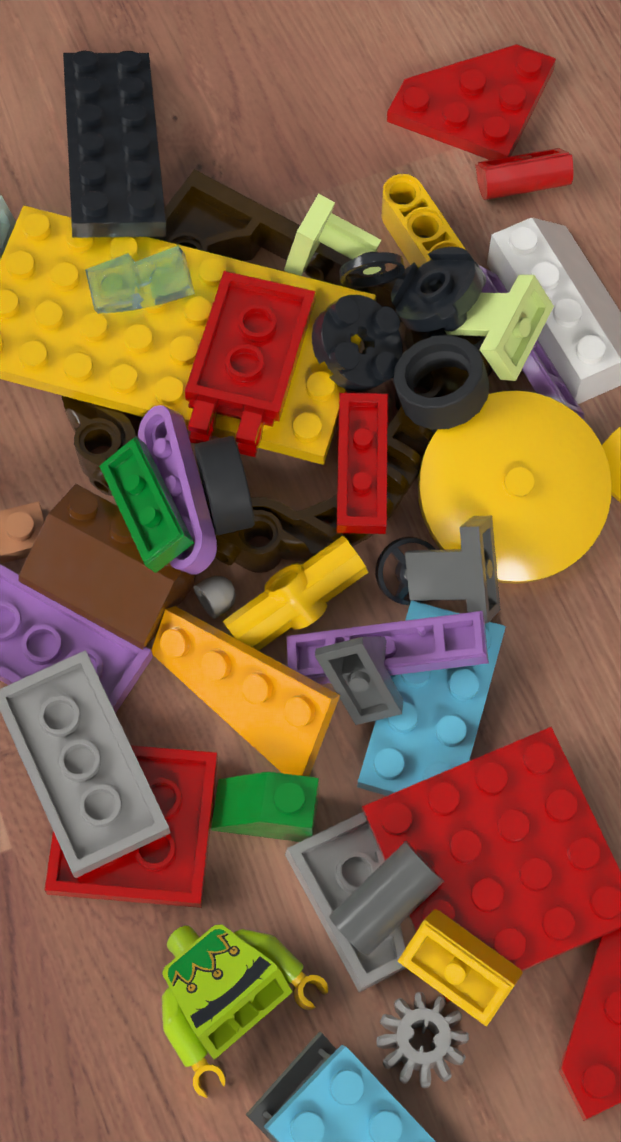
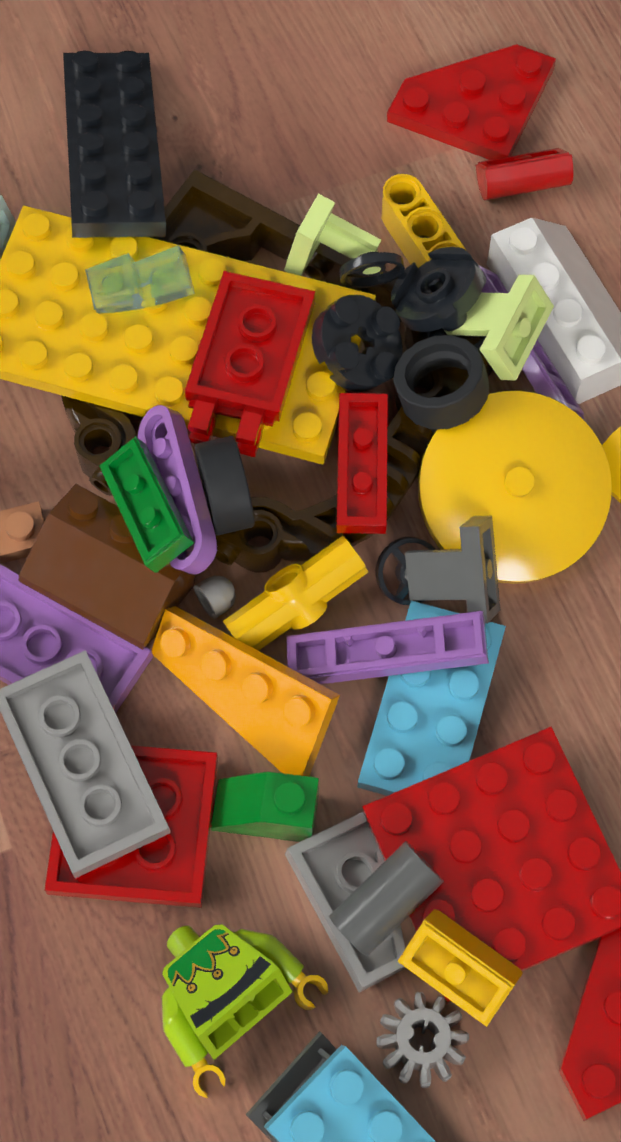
dark grey slope [315,636,403,725] -> none

